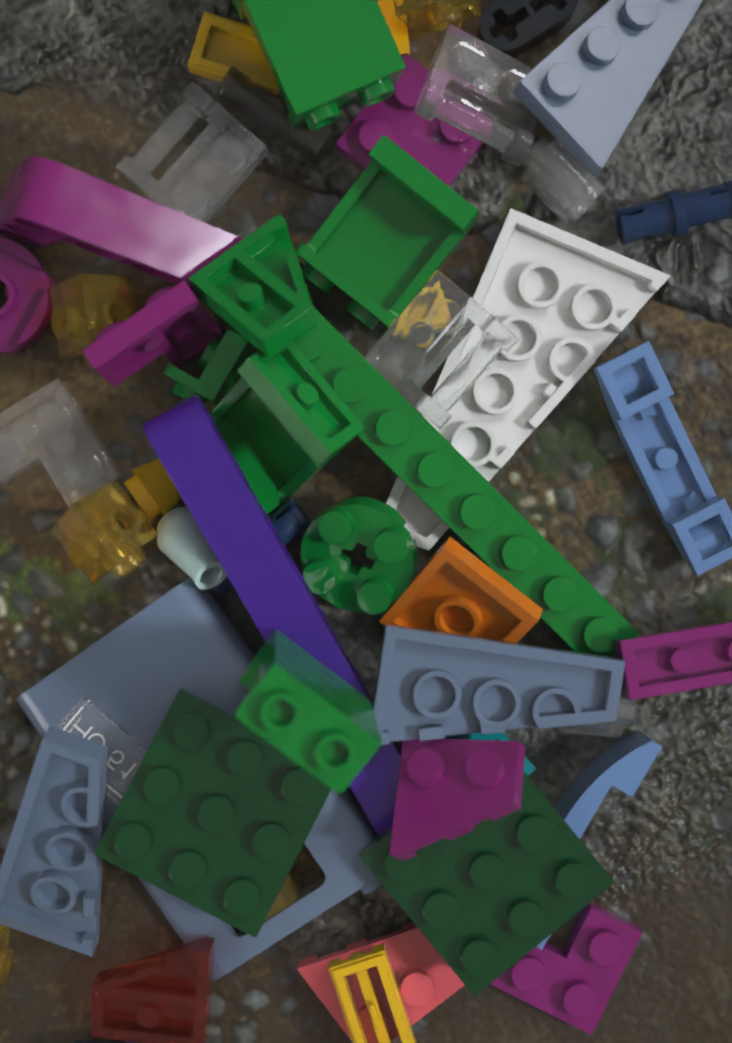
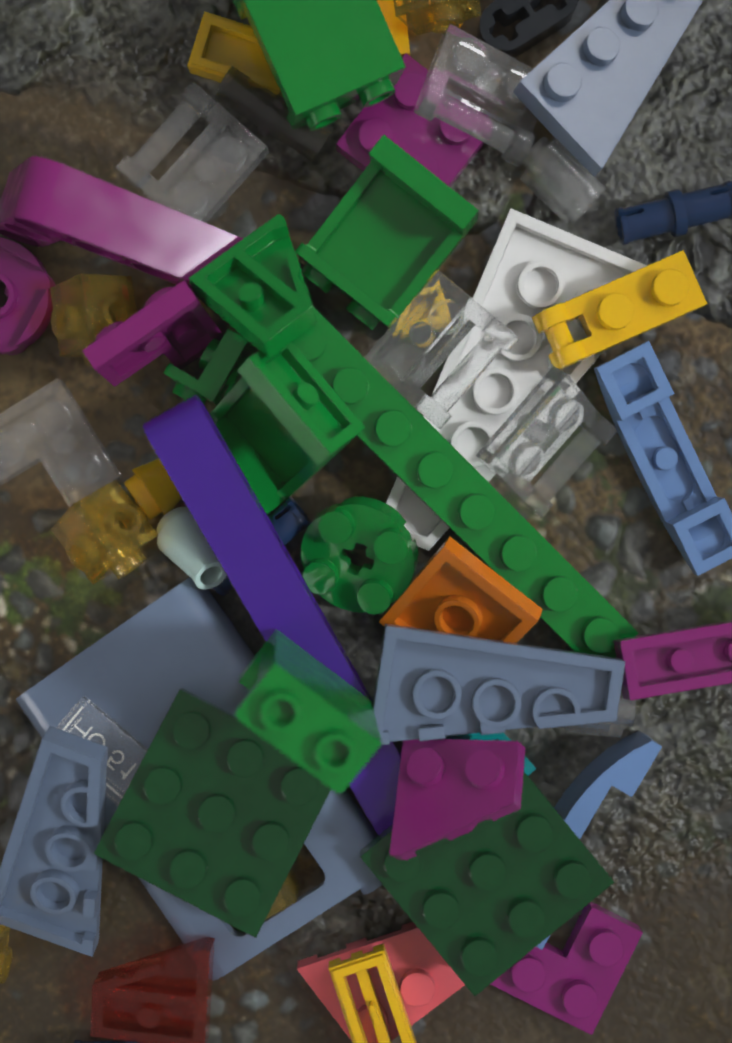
none -> clear plate [476,366,617,519]
none -> yellow plate [531,250,707,372]

